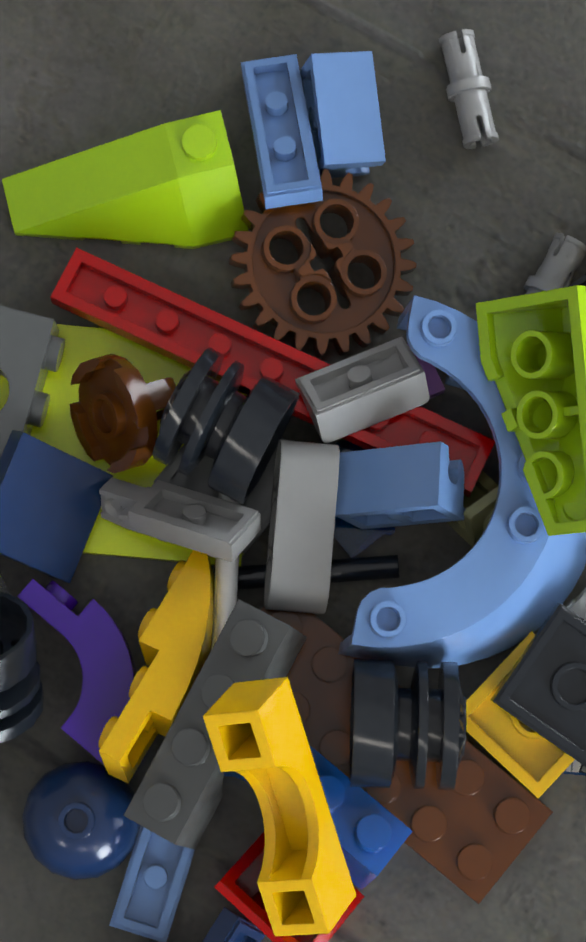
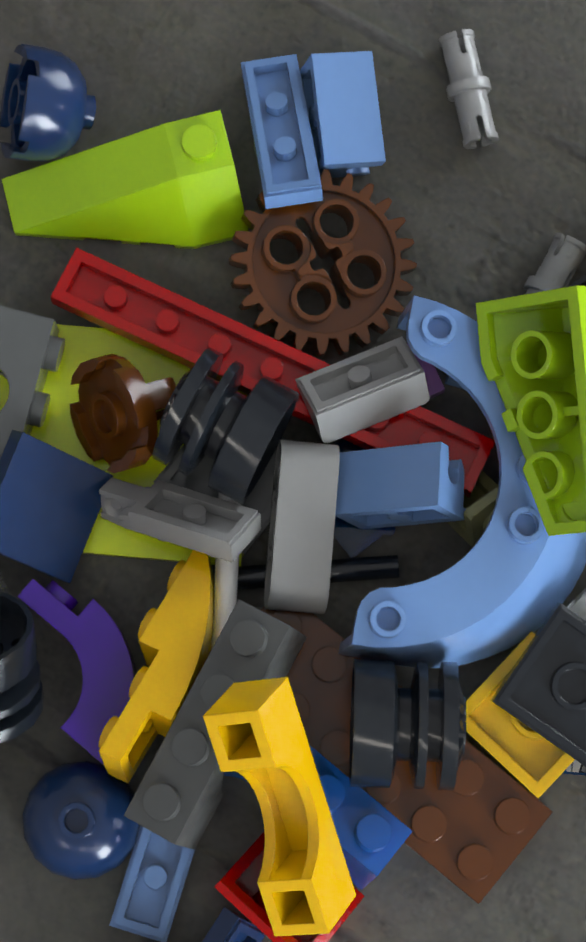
none -> dark blue cylinder [0,44,96,161]

